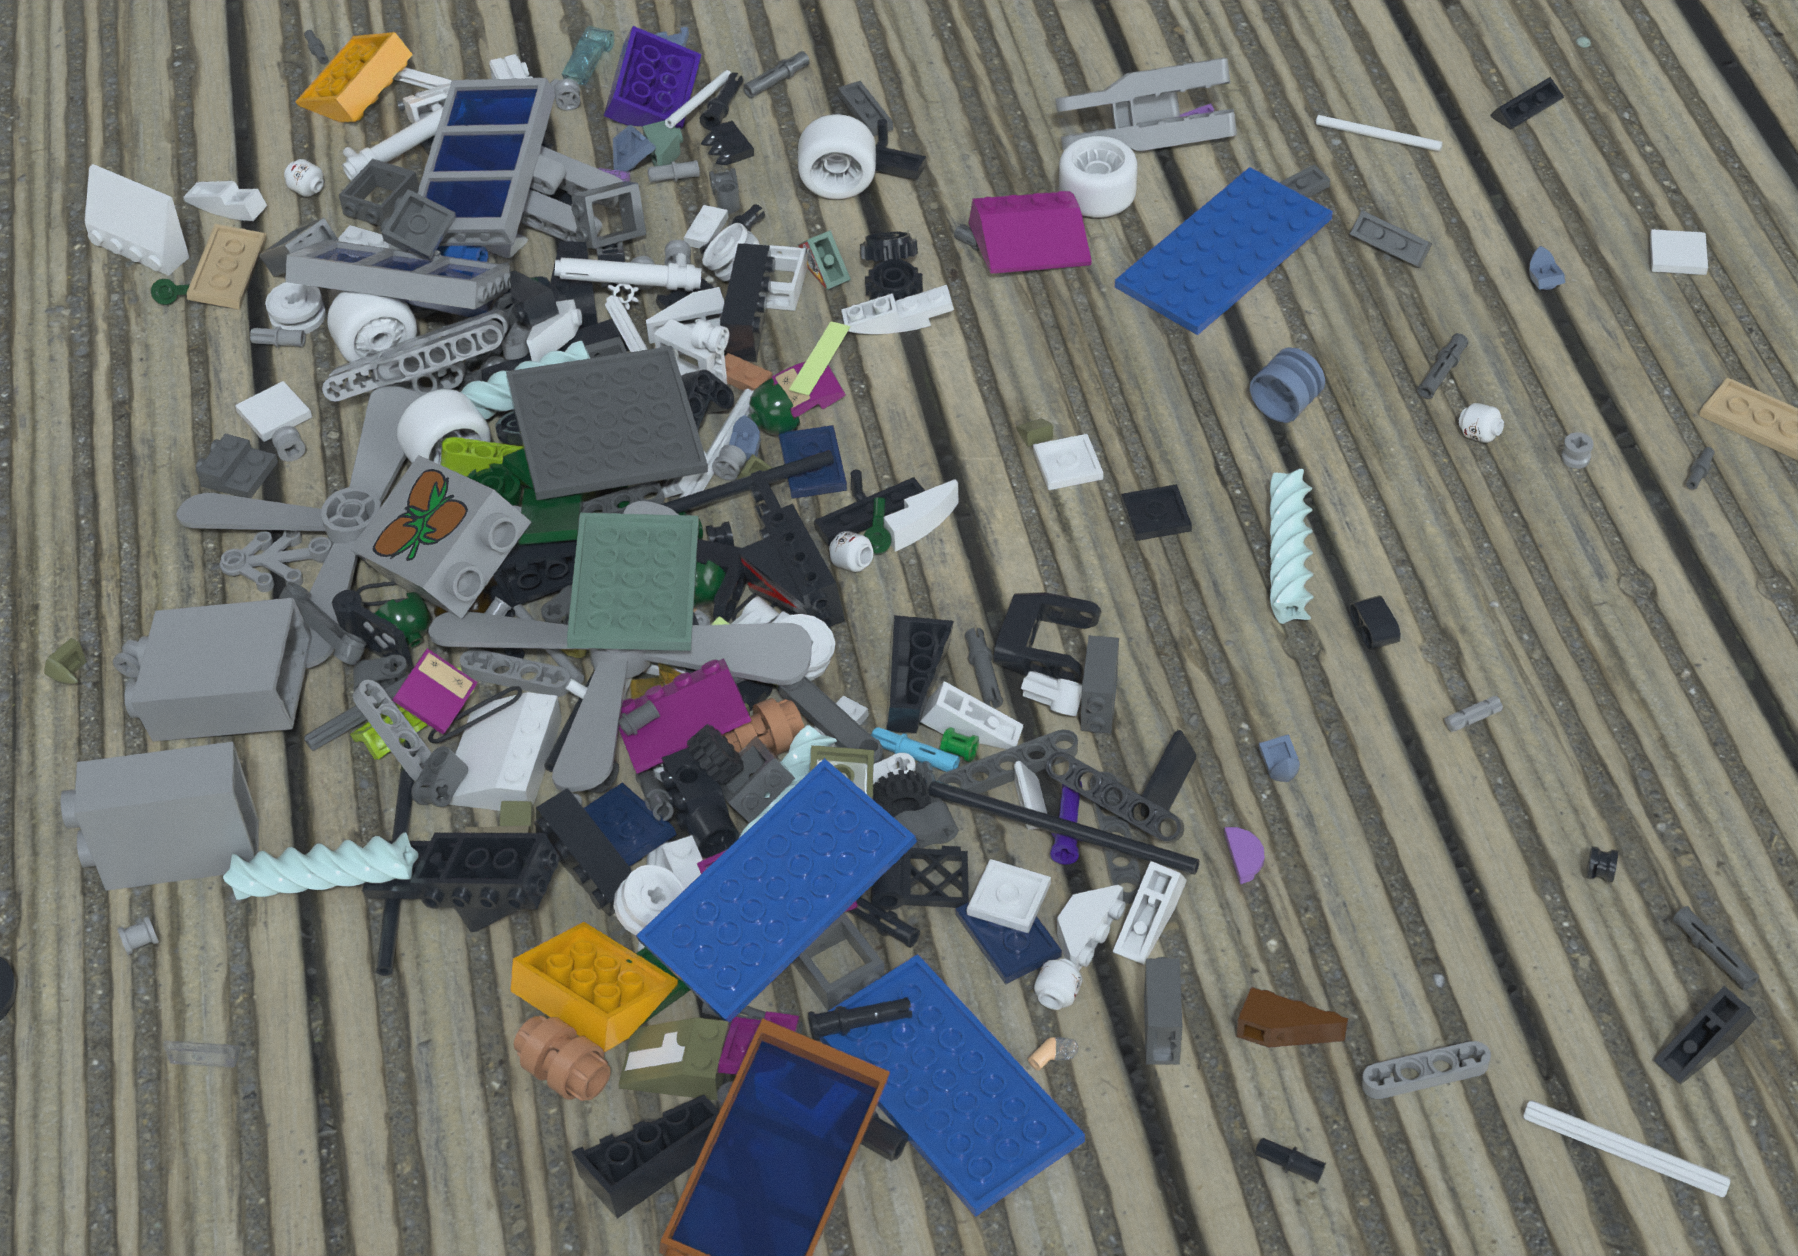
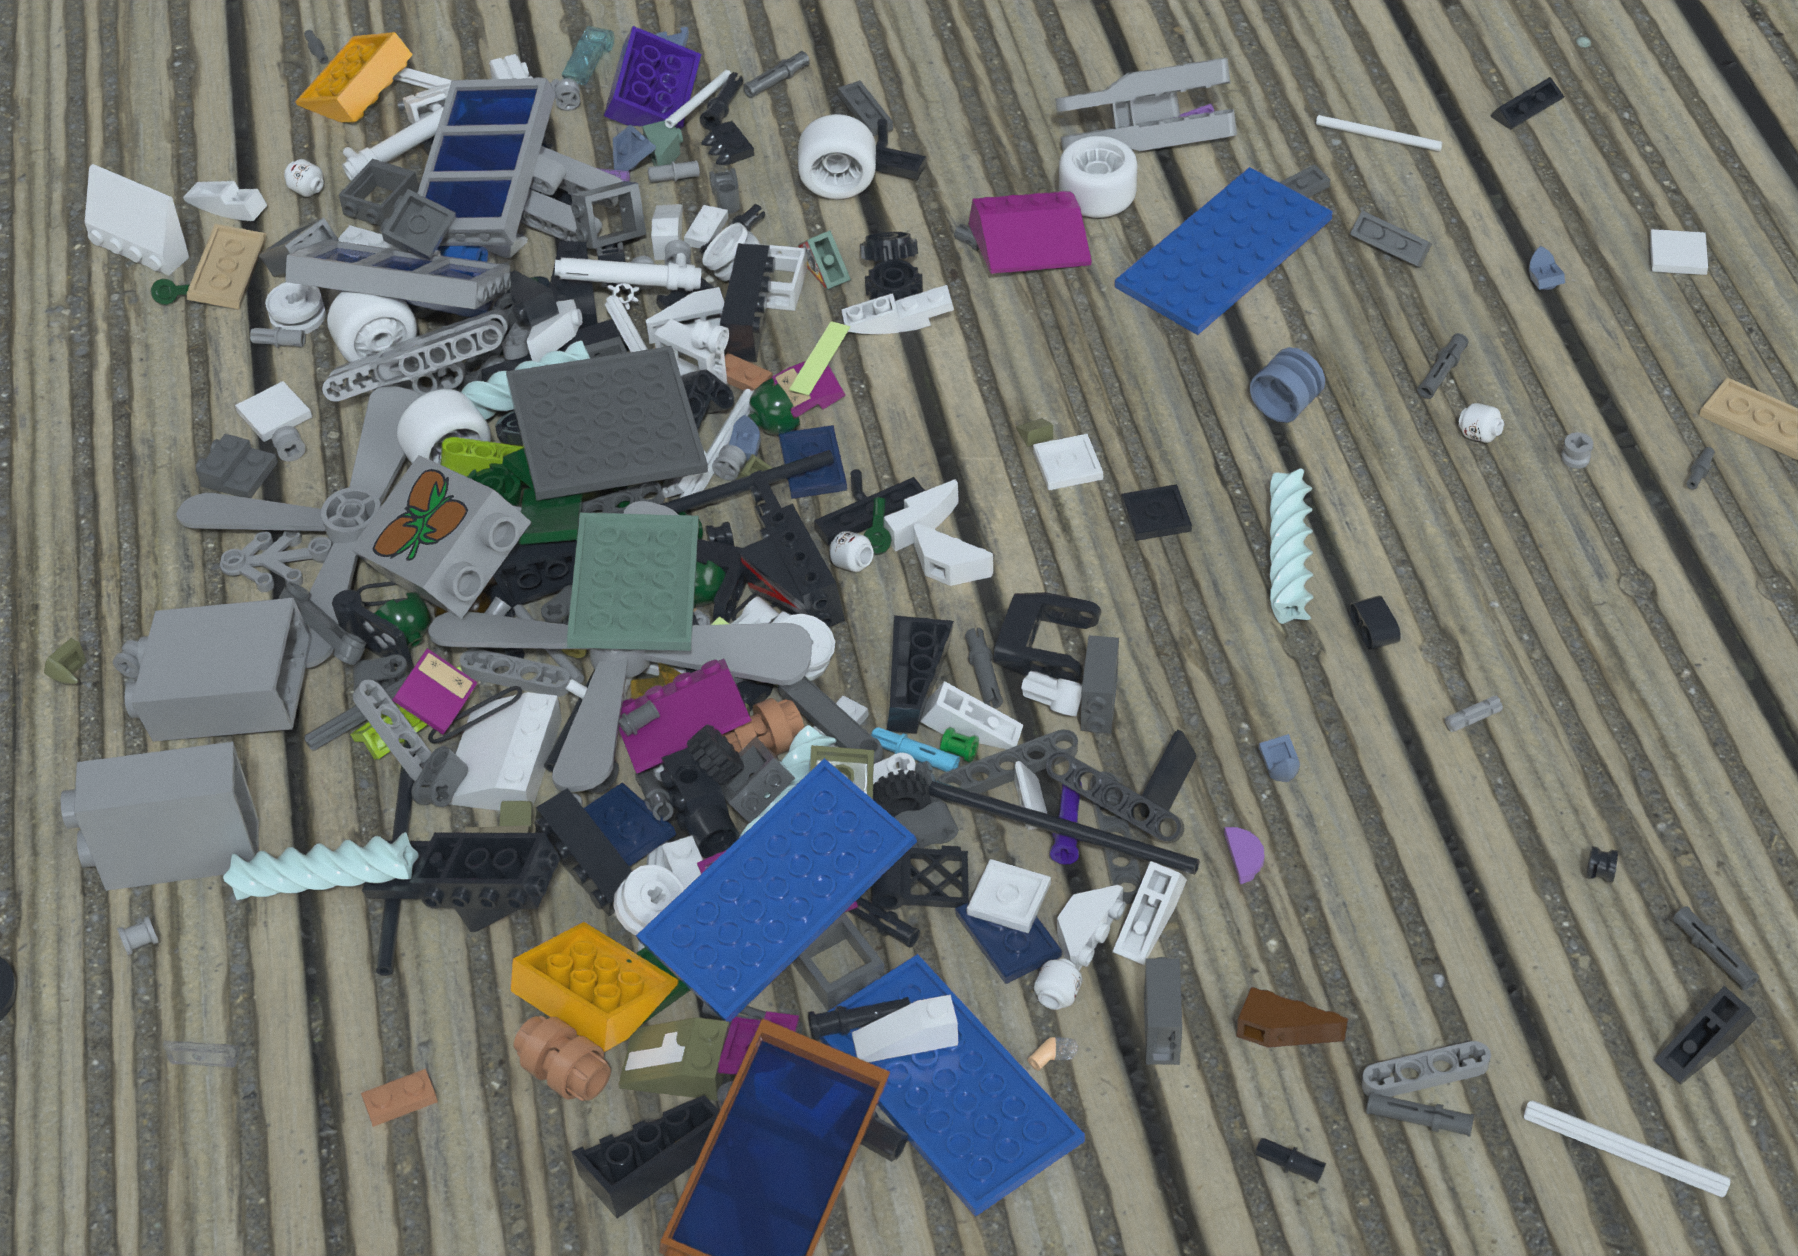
none -> nougat plate [361,1069,438,1127]
none -> white slope [652,204,683,260]
none -> white slope [852,995,958,1062]
none -> white slope [914,523,993,586]
none -> dark grey pin [1366,1092,1474,1137]

